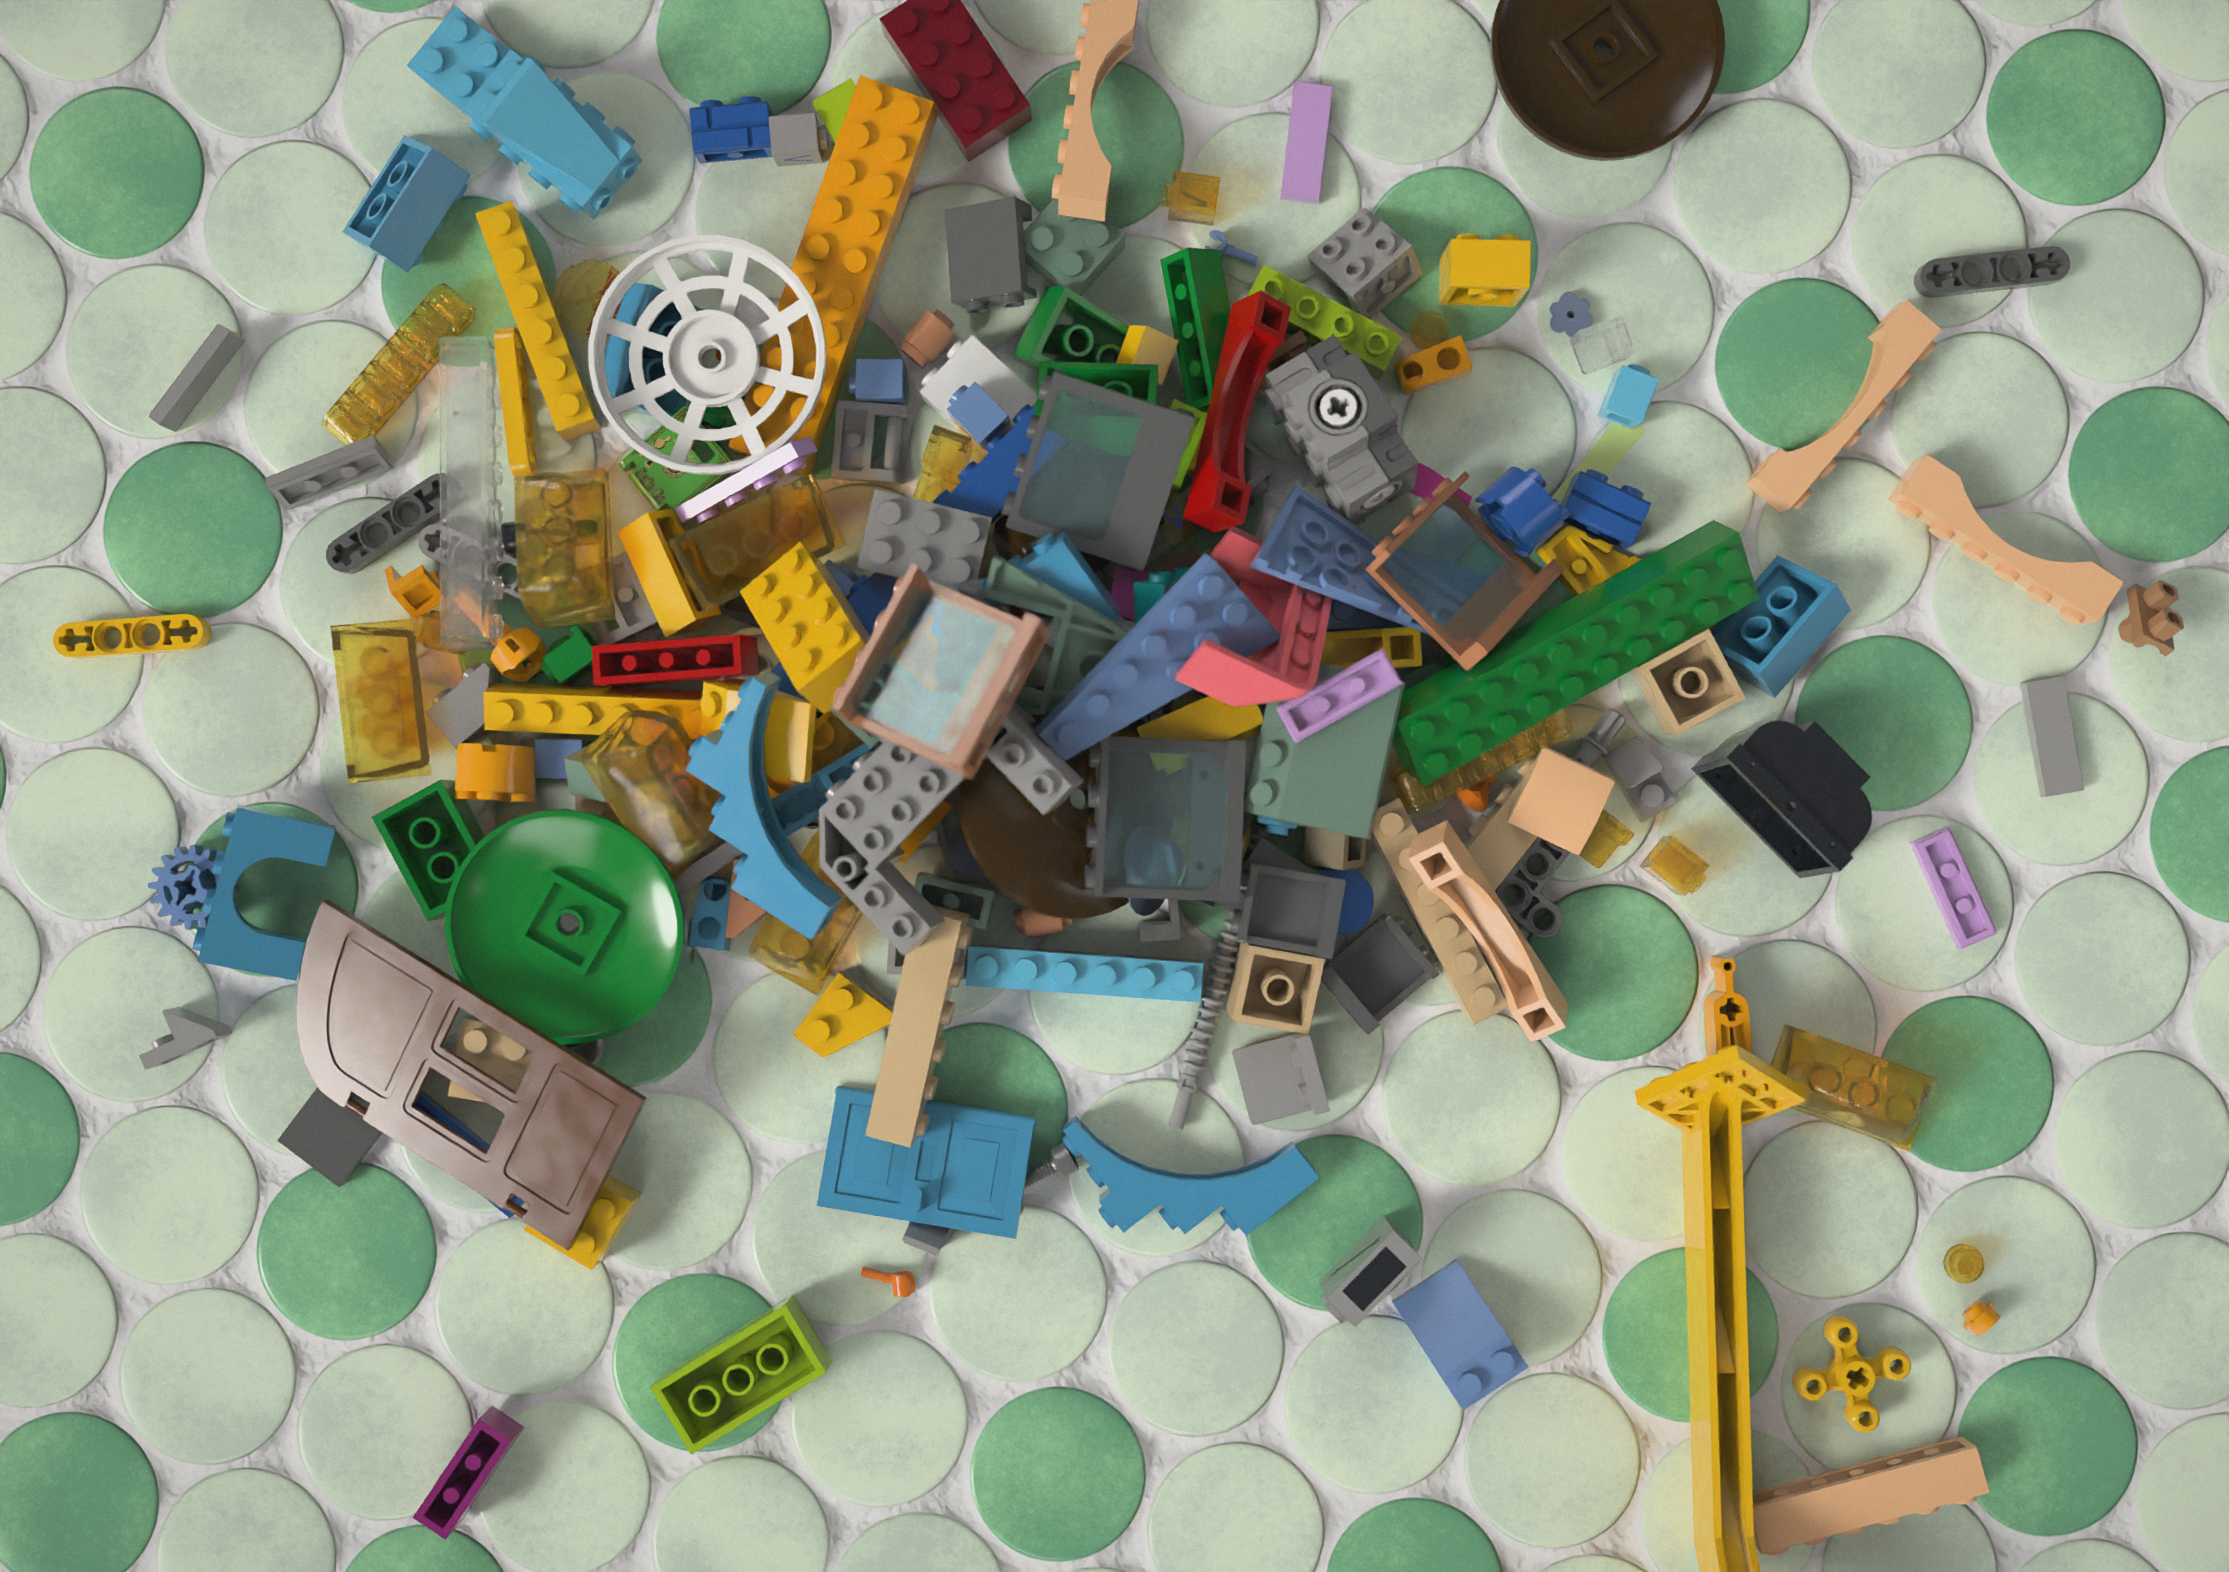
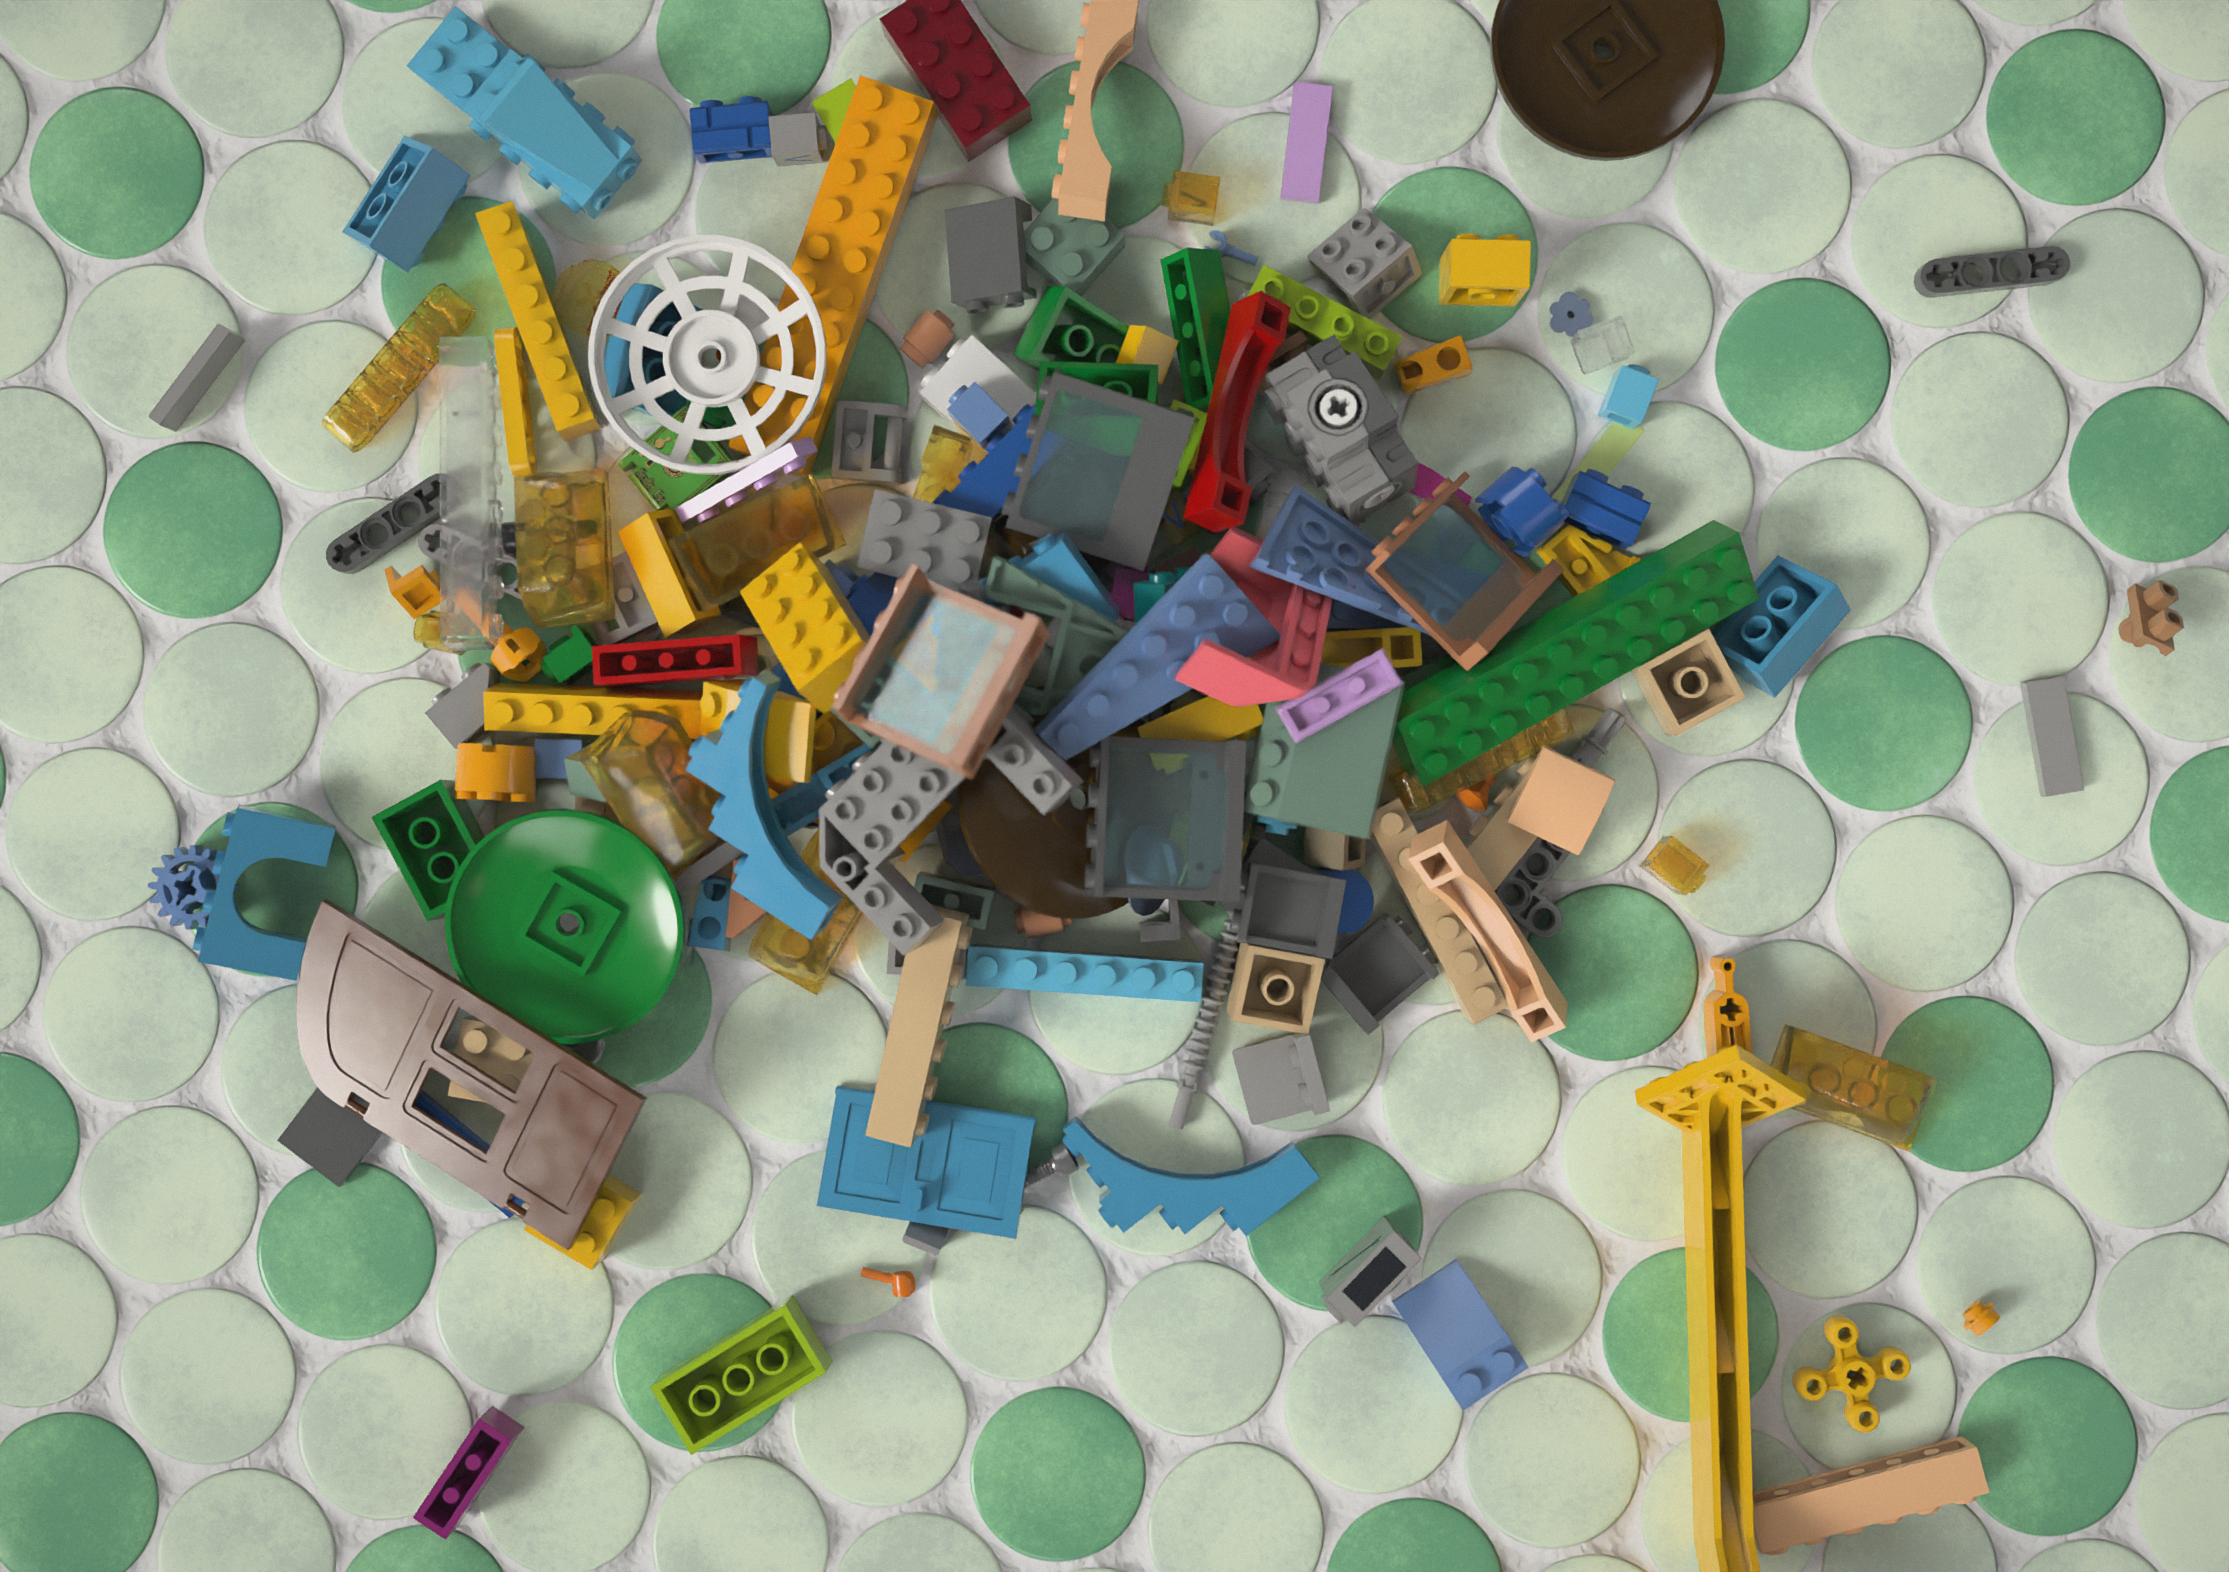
yellow beam [53,614,211,659] -> none
light grey slope [139,1007,232,1070] -> none
light grey tile [265,435,394,511] -> none
clear yellow windscreen [330,619,432,784] -> none
yellow wing [793,971,893,1058] -> none
medium blue brick [849,359,906,406] -> none
clear yellow plate [1409,311,1449,350] -> none
clear yellow panel [1579,810,1635,869] -> none
light grey slope [1602,736,1677,822] -> none
black container [1691,721,1872,878] -> none
light nougat arch [1745,300,1942,513] -> none
light nougat arch [1888,454,2124,626] -> none
lavender tile [1910,827,1997,949] -> none
clear yellow plate [1943,1243,1984,1284] -> none

